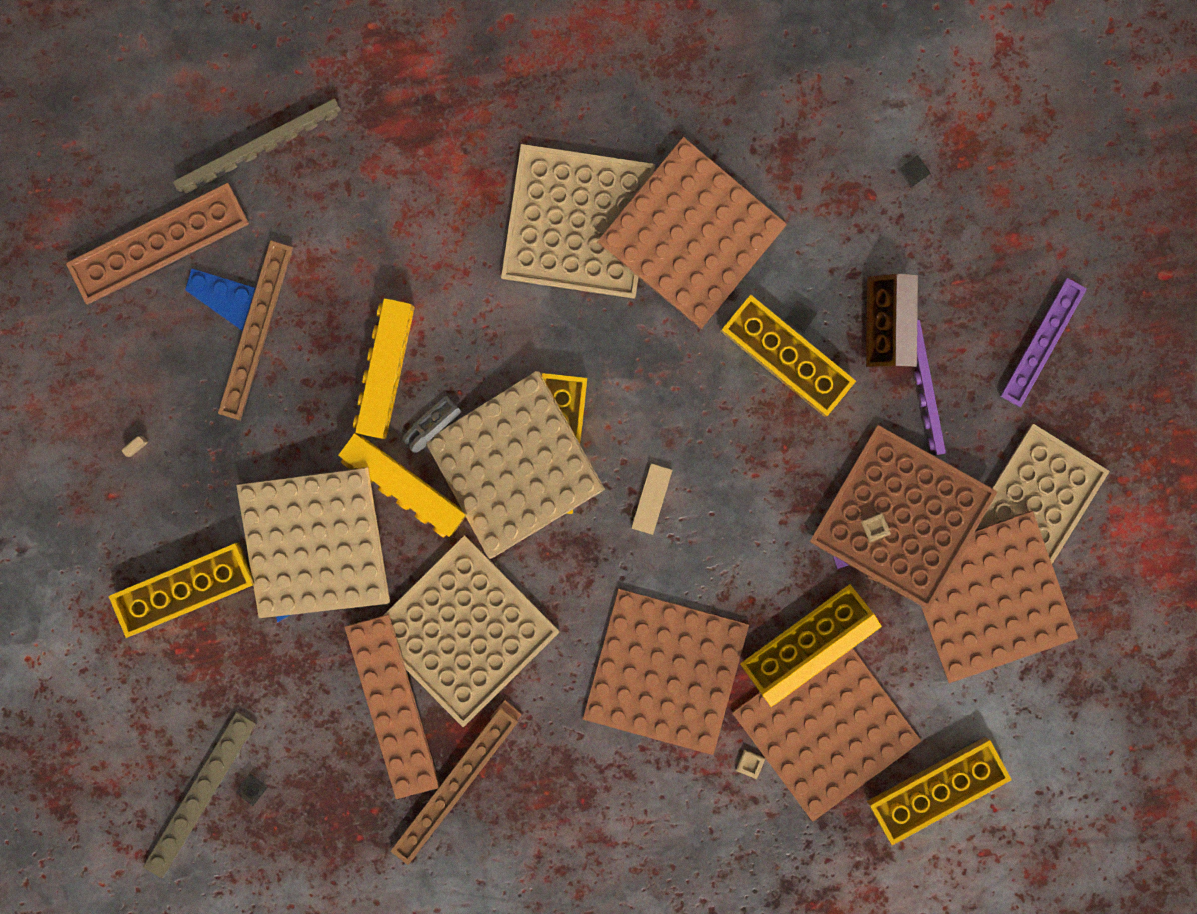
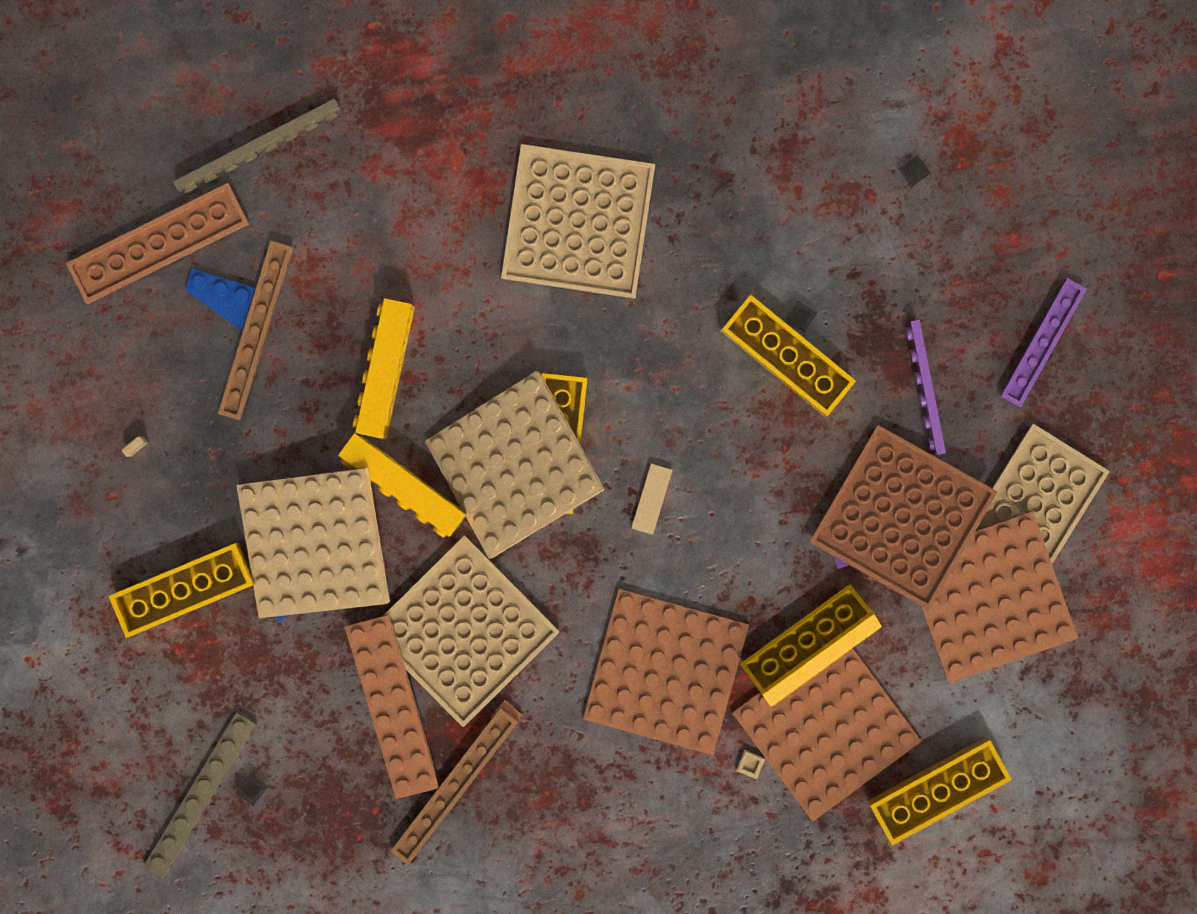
light grey hinge [402,396,461,453] -> none
nougat plate [597,137,787,329] -> none
tan tile [861,513,891,543] -> none
reddish brown brick [866,274,918,368] -> none

